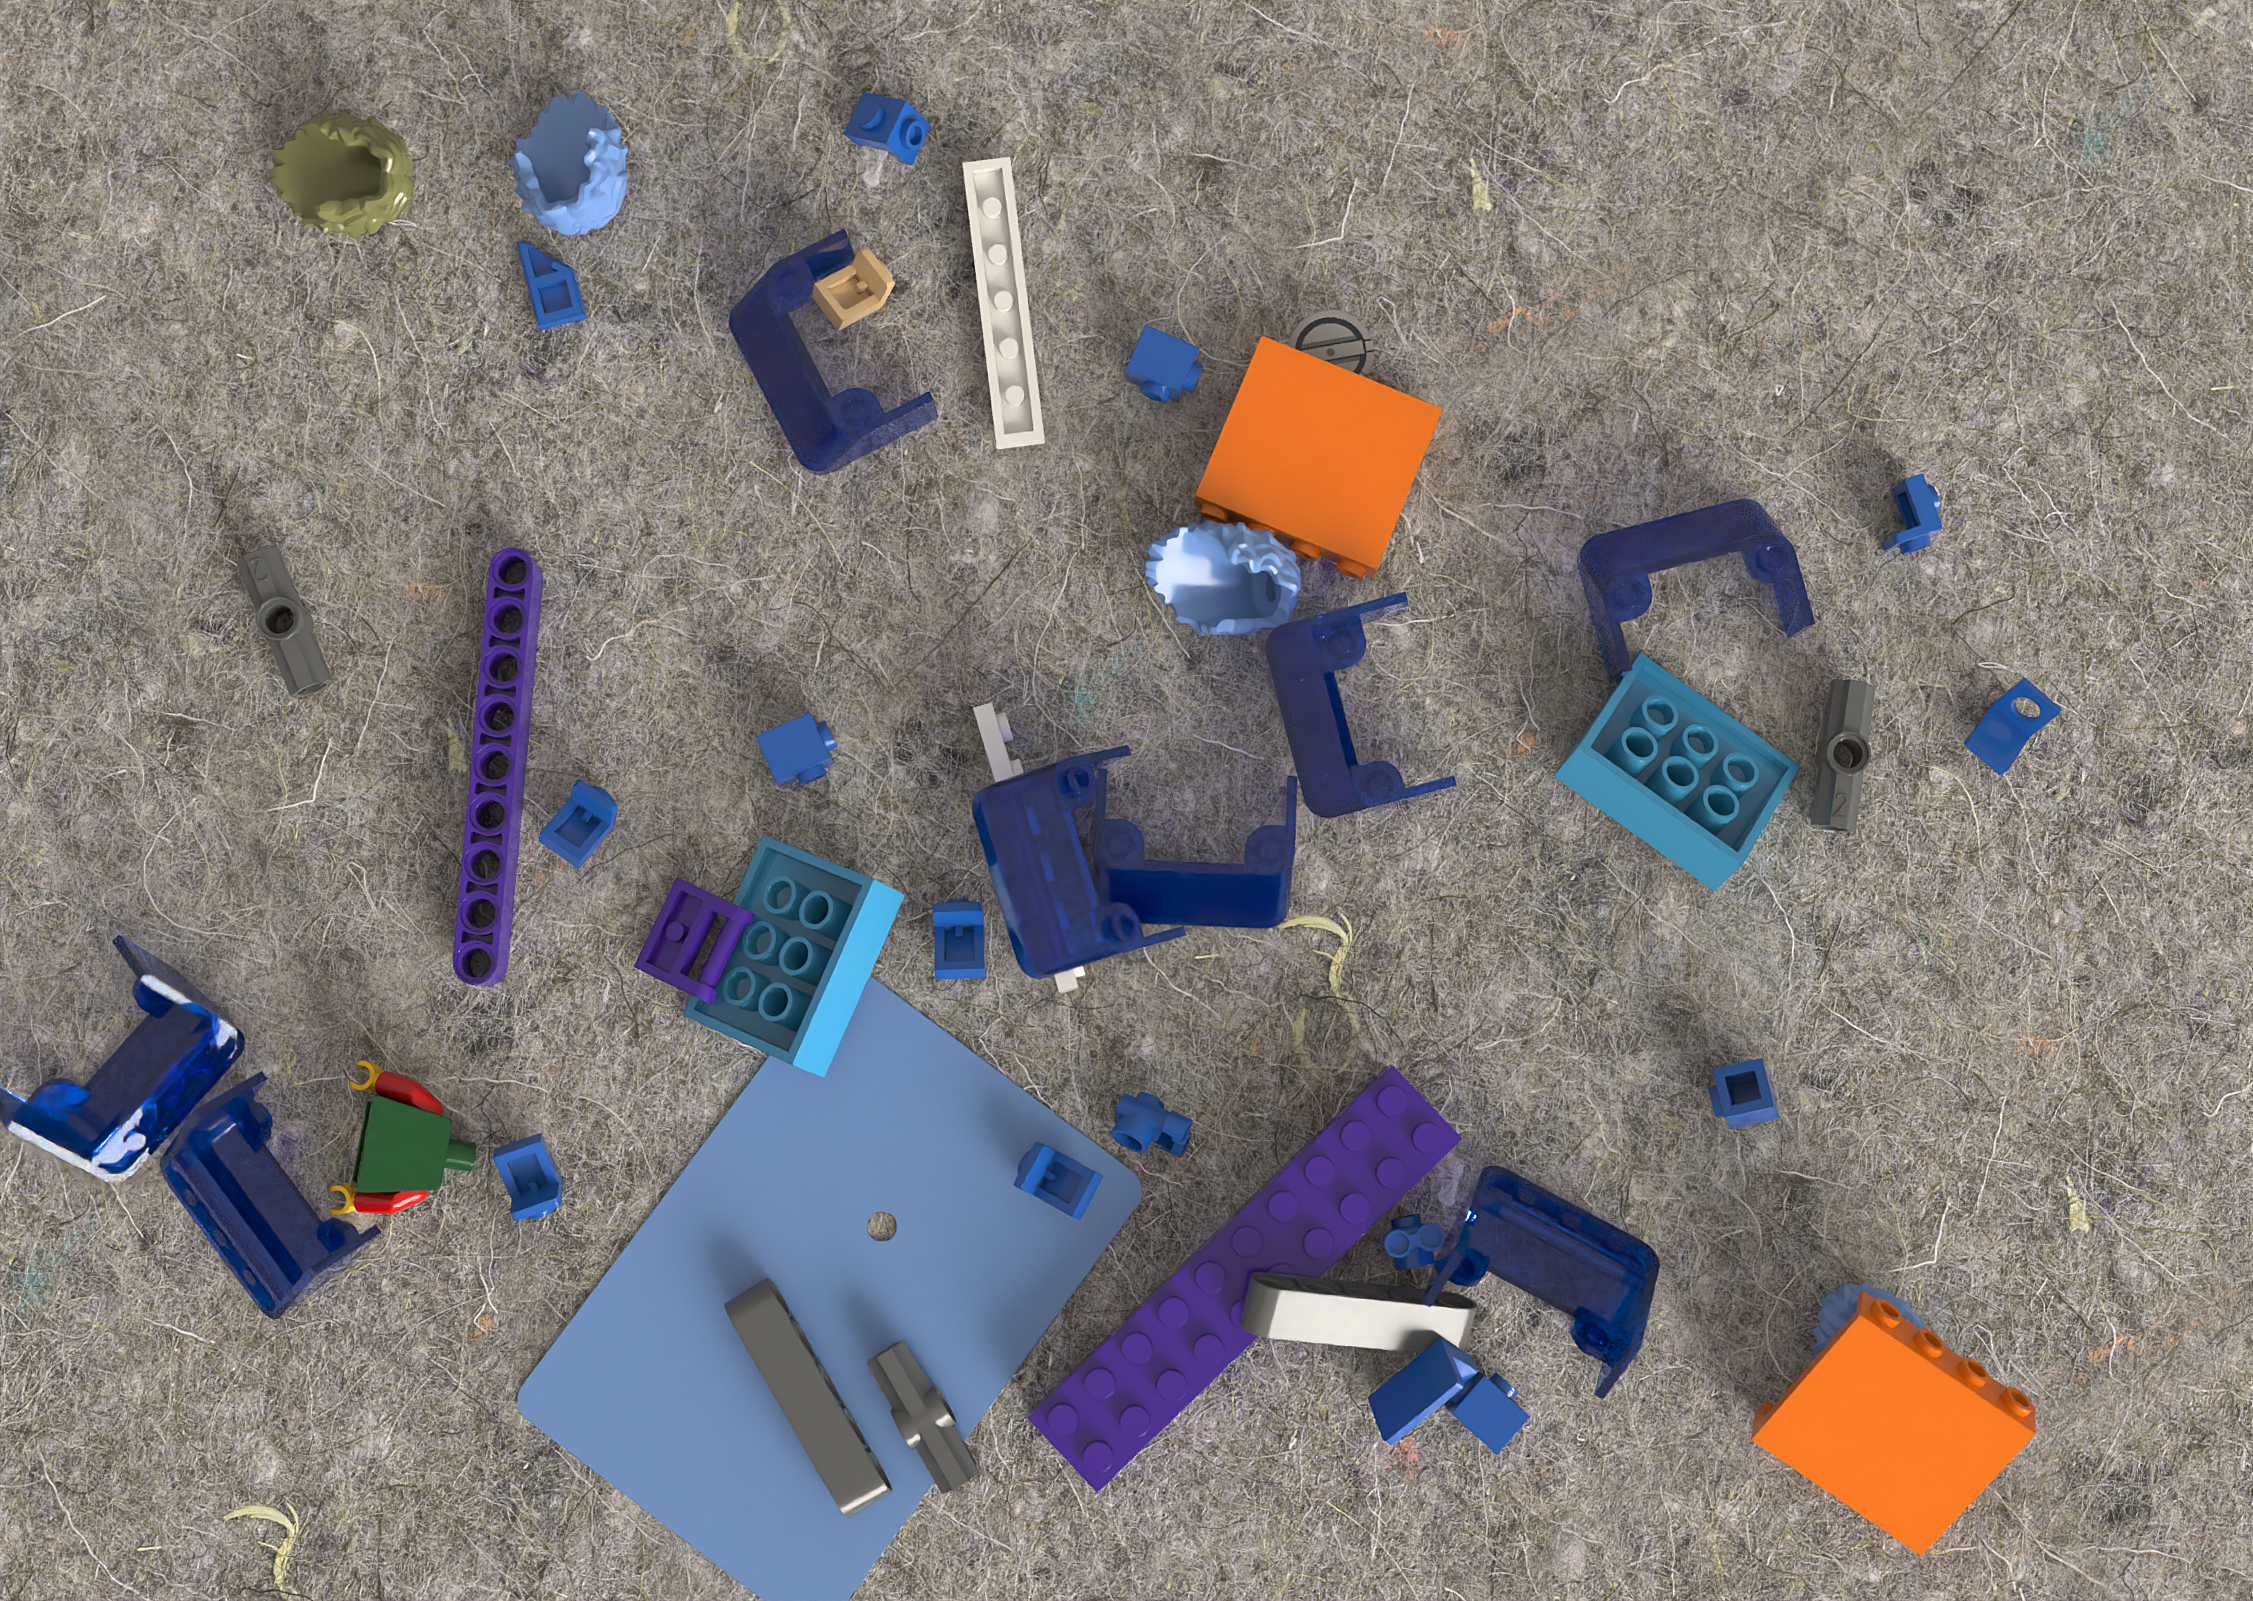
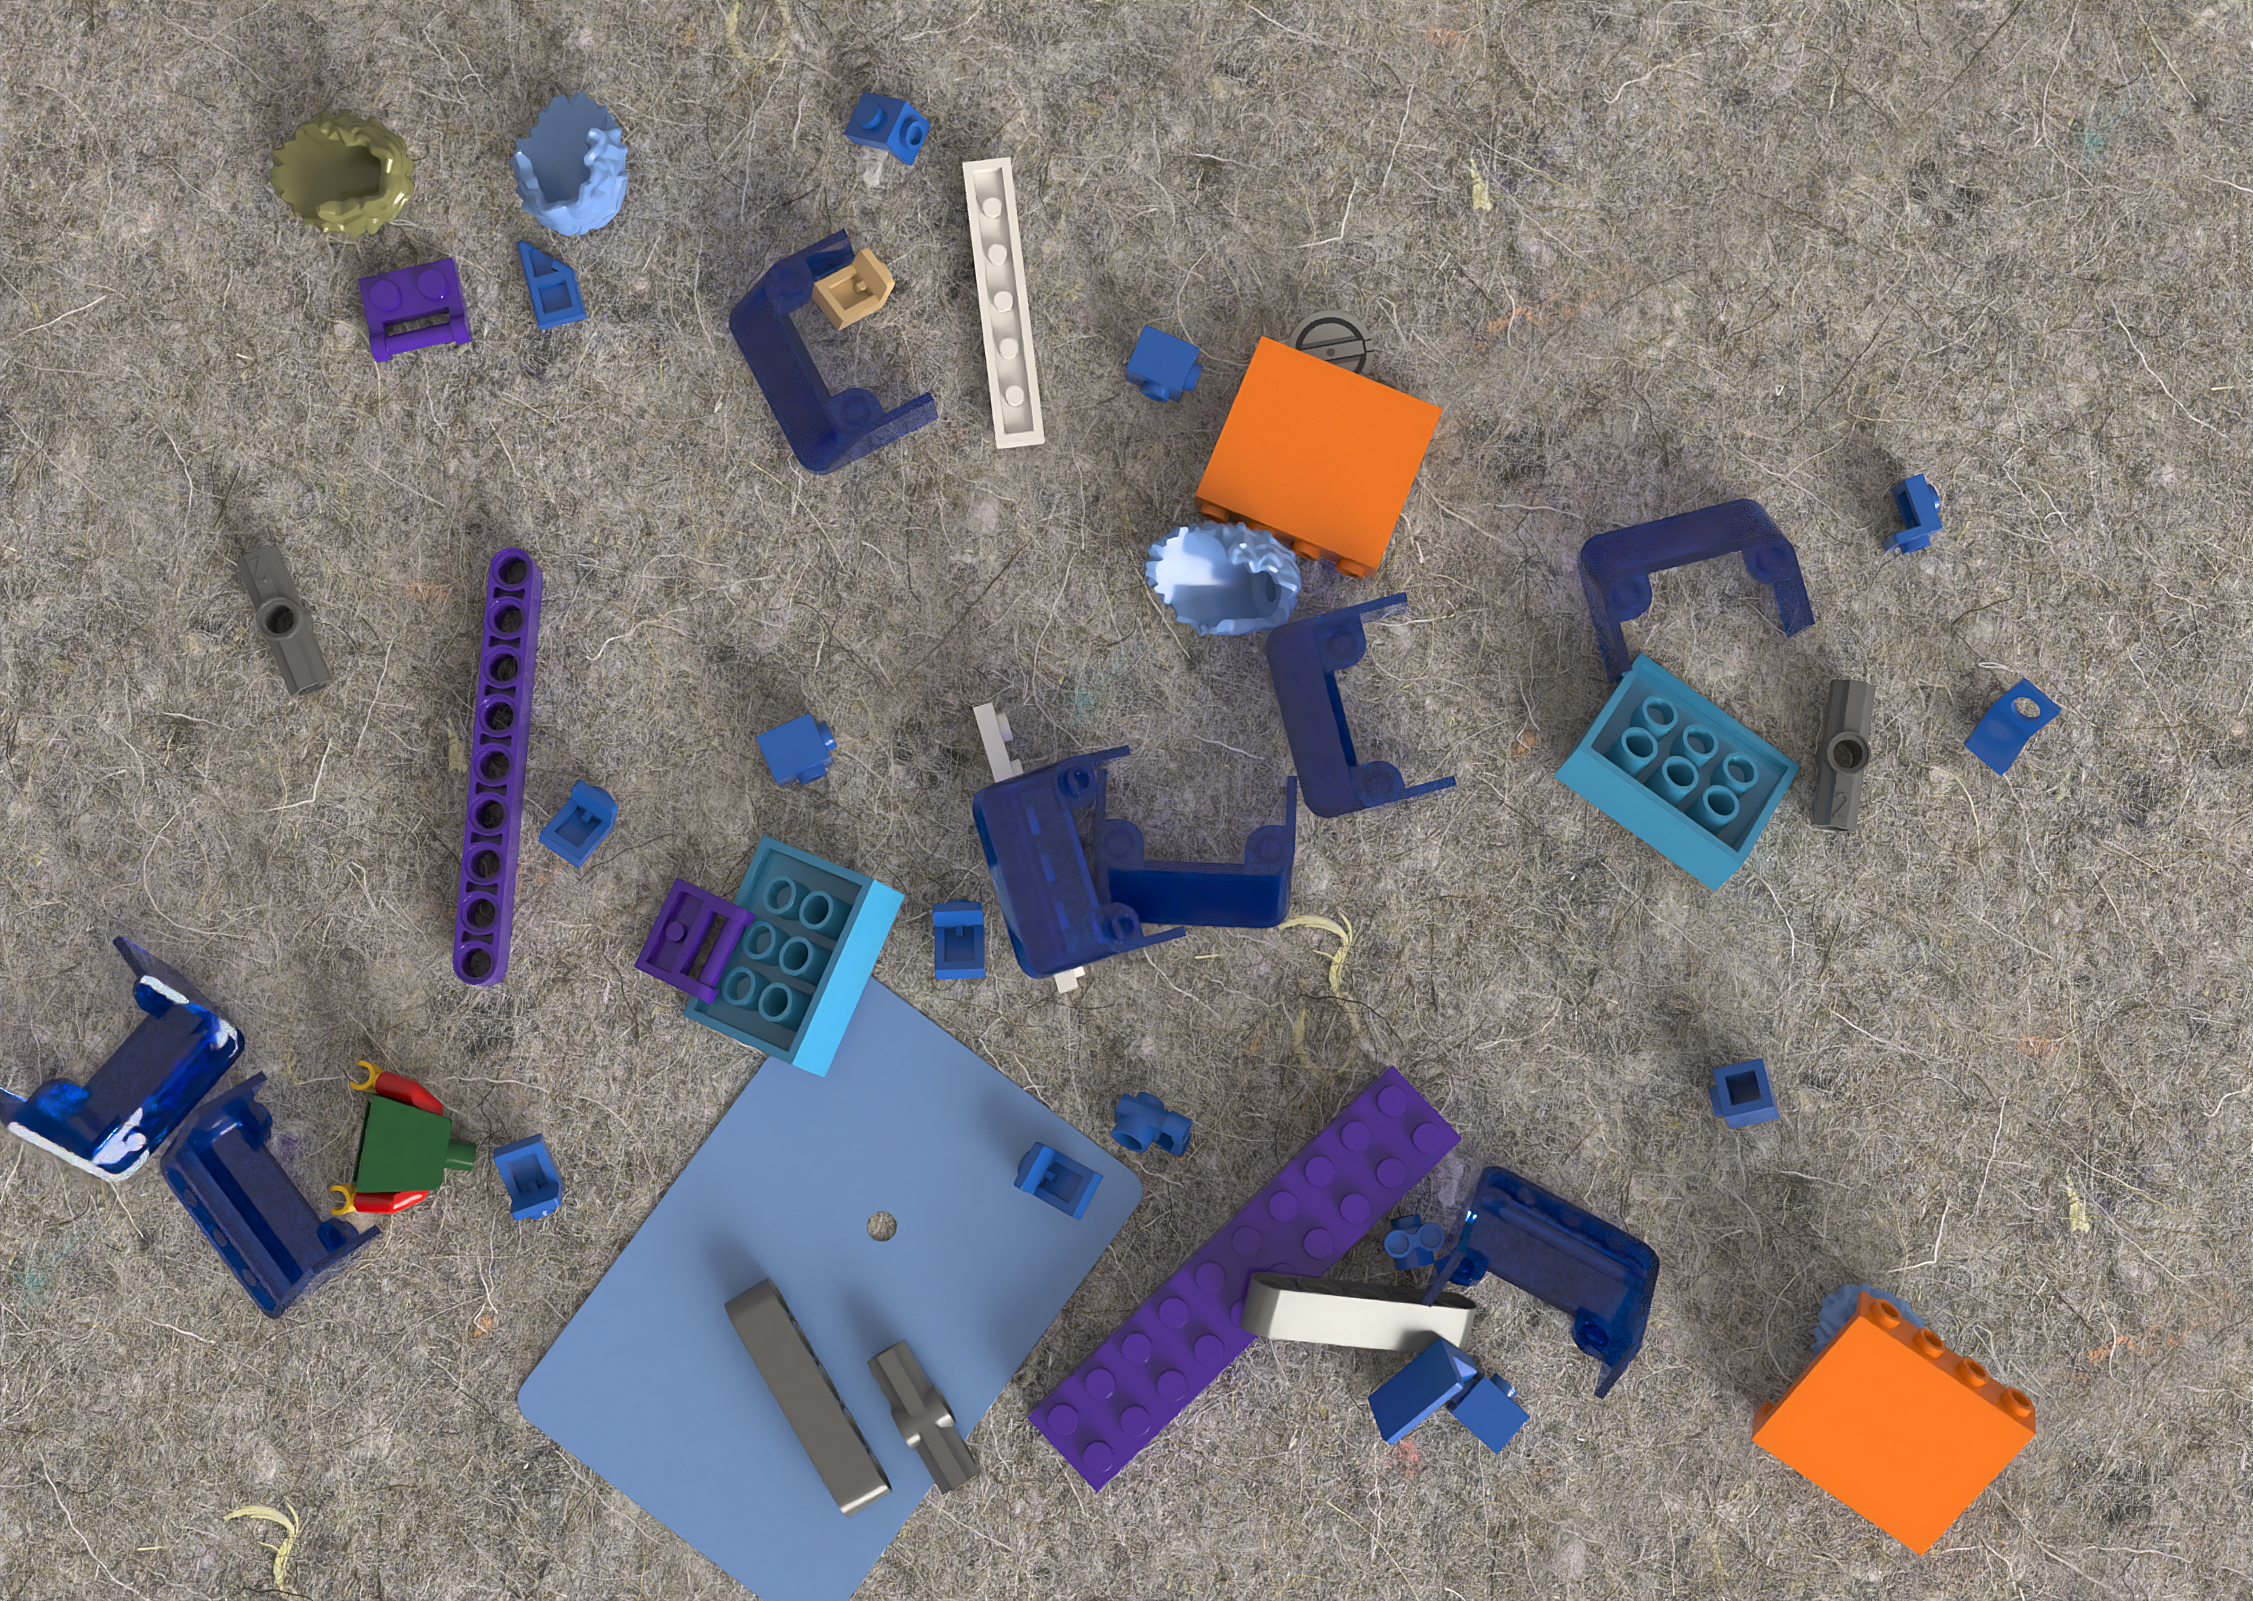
none -> dark purple plate [358,258,473,363]

